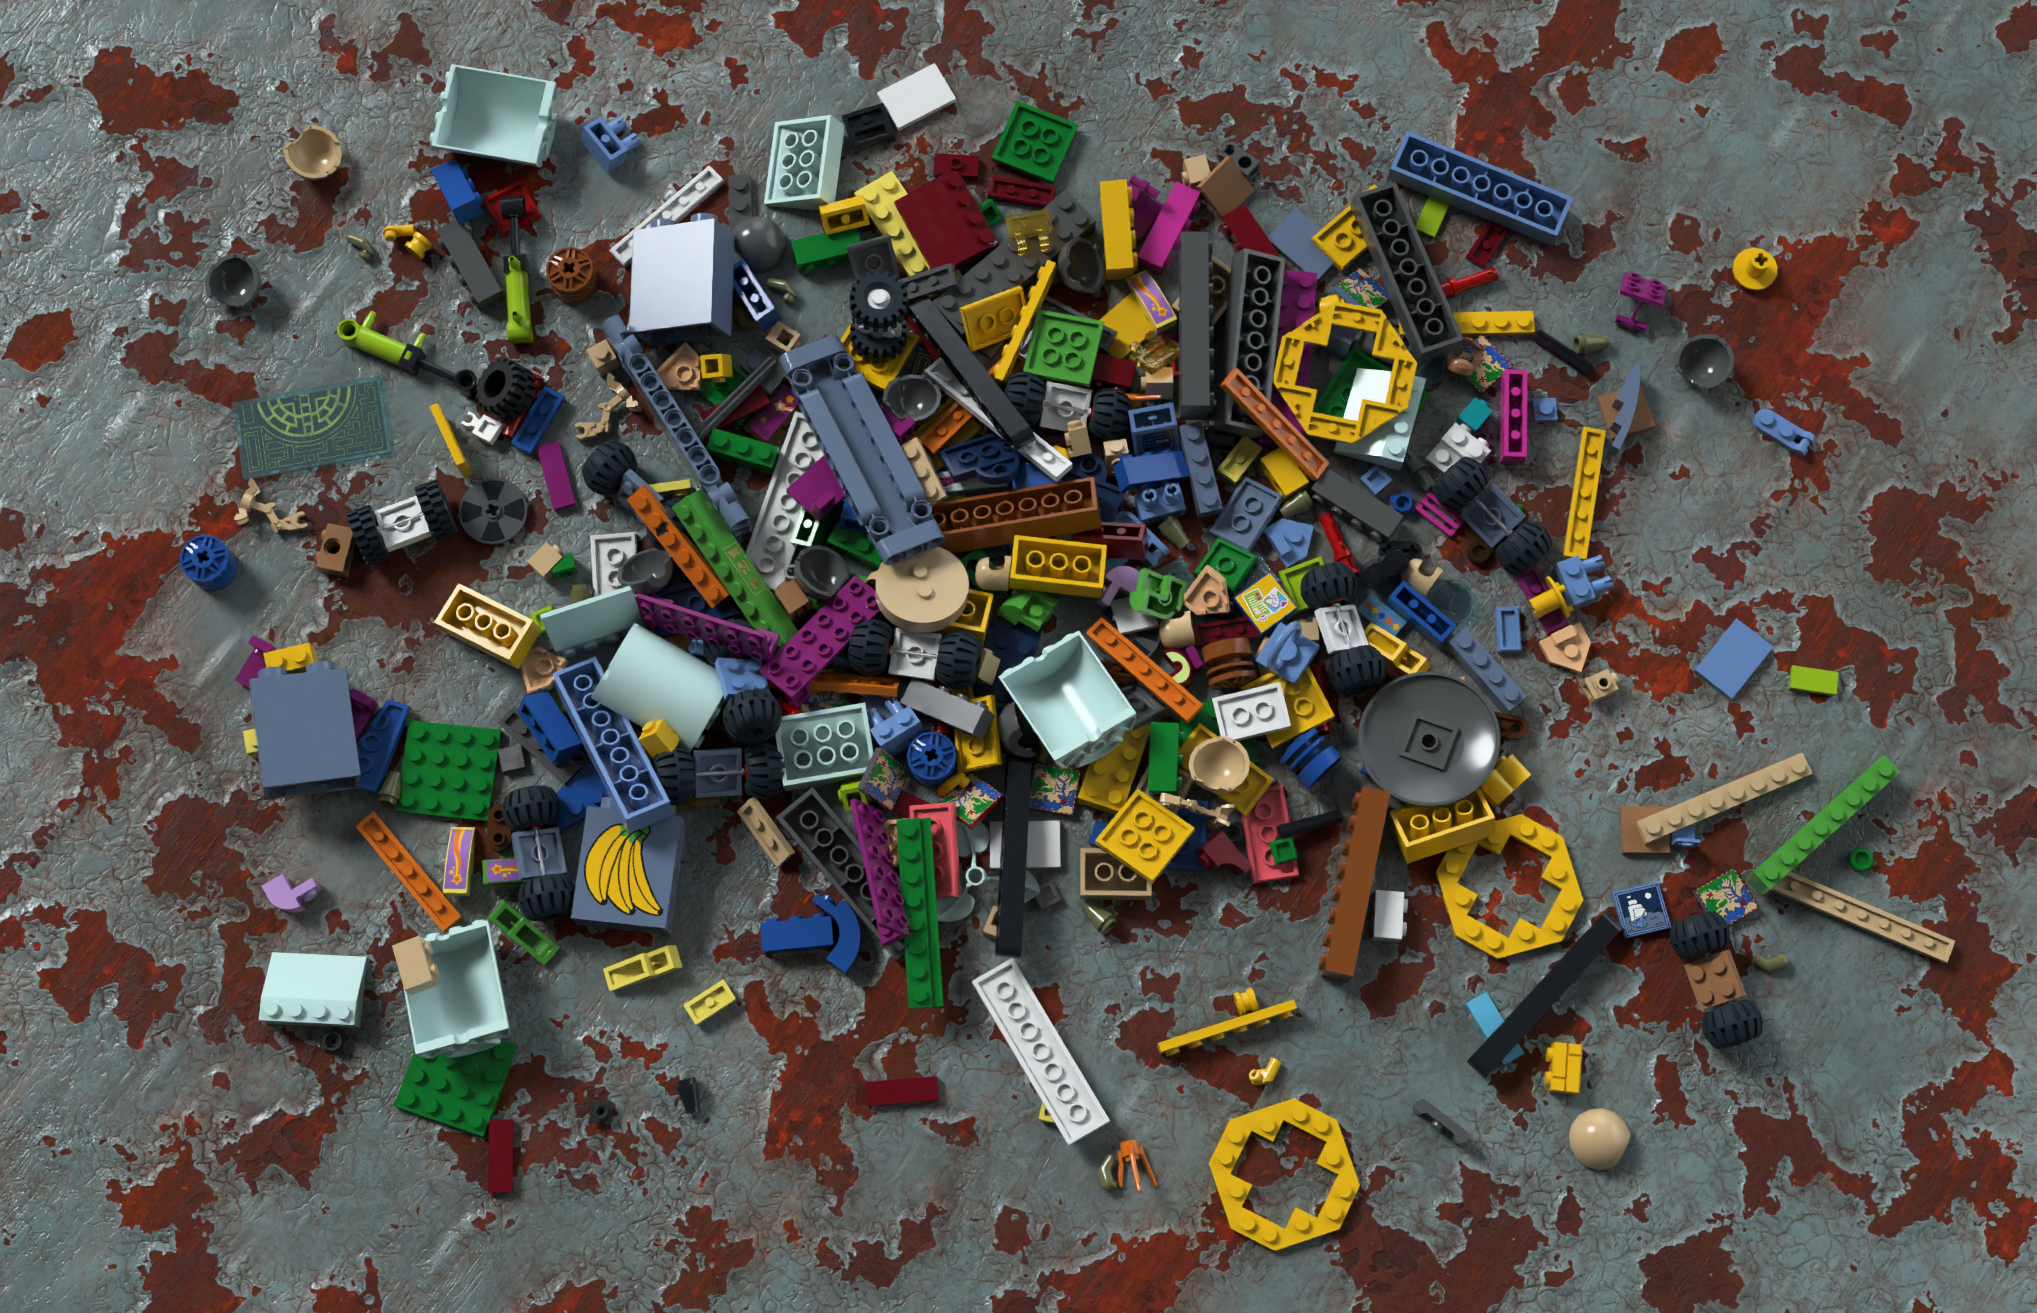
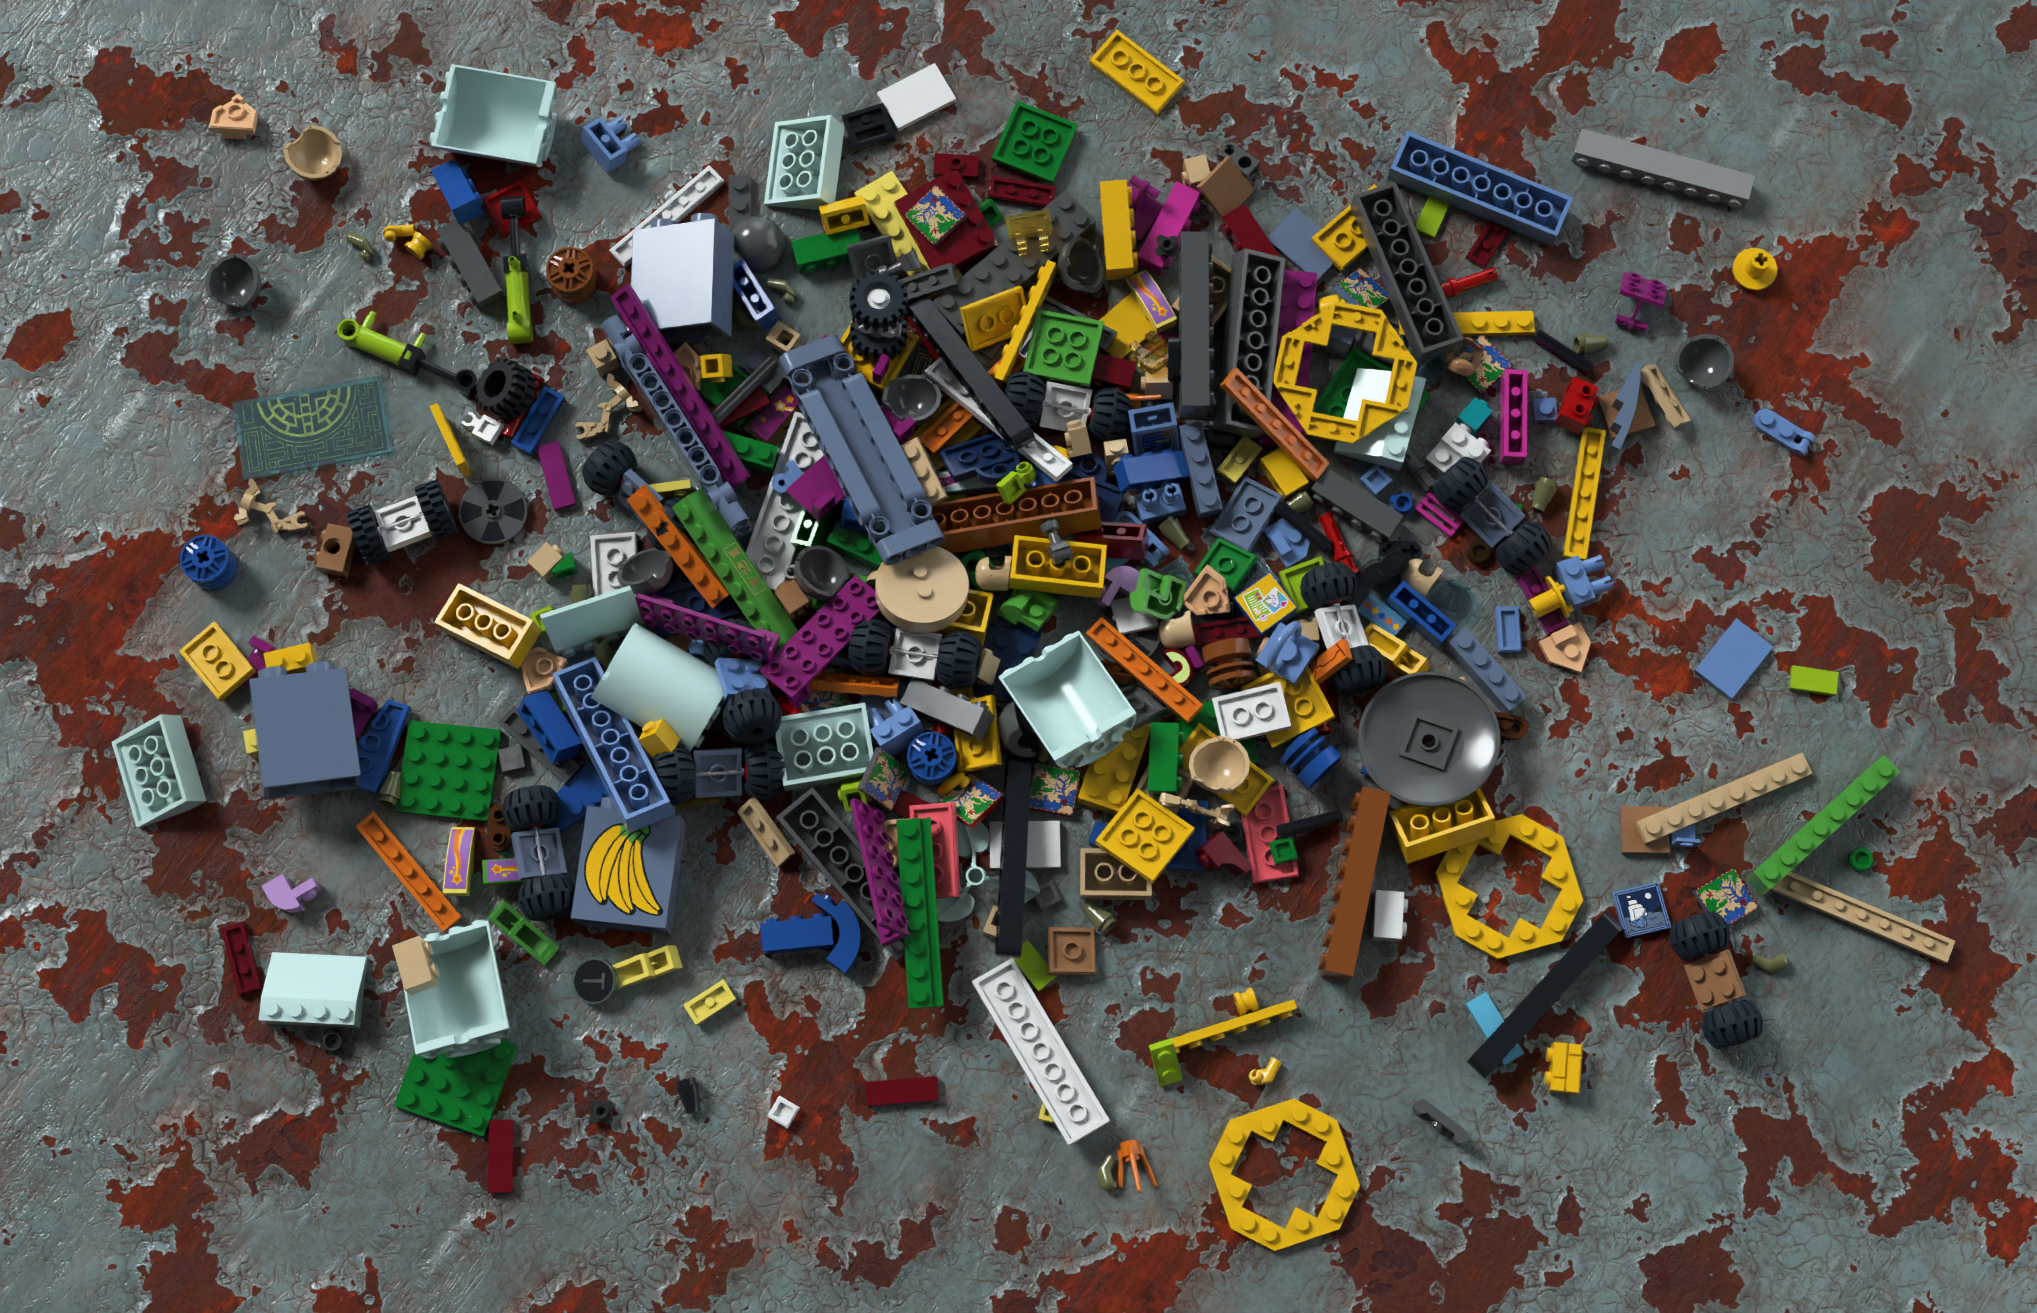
yellow brick [1481,754,1531,808] -> none
tan cylinder [1569,1108,1630,1170] -> none
tan brick [1580,669,1620,704] -> none
none -> light aqua slope [112,714,206,828]
none -> yellow tile [179,621,257,702]
none -> light nougat plate [209,93,258,139]
none -> dark red tile [221,921,263,997]
none -> black tile [572,957,619,1005]
none -> olive cone [592,637,616,671]
none -> magenta plate [610,284,750,489]
none -> white tile [767,1096,800,1129]
none -> medium blue leg [772,460,803,497]
none -> magenta tile [873,354,890,385]
none -> dark grey leg [878,250,922,278]
none -> tile [904,184,967,247]
none -> lime plate [996,462,1036,504]
none -> lime tile [1014,940,1057,992]
none -> dark grey leg [1040,519,1073,565]
none -> medium nougat tile [1047,927,1096,976]
none -> yellow tile [1089,29,1185,115]
none -> lime plate [1148,1038,1182,1087]
none -> pearl dark grey plate [1155,235,1178,257]
none -> black beam [1168,337,1180,380]
none -> black axle [1274,500,1332,552]
none -> orange tile [1310,638,1352,684]
none -> olive cone [1531,477,1558,512]
none -> red brick [1554,377,1599,434]
none -> light grey brick [1571,129,1755,208]
none -> tan plate [1640,364,1691,428]

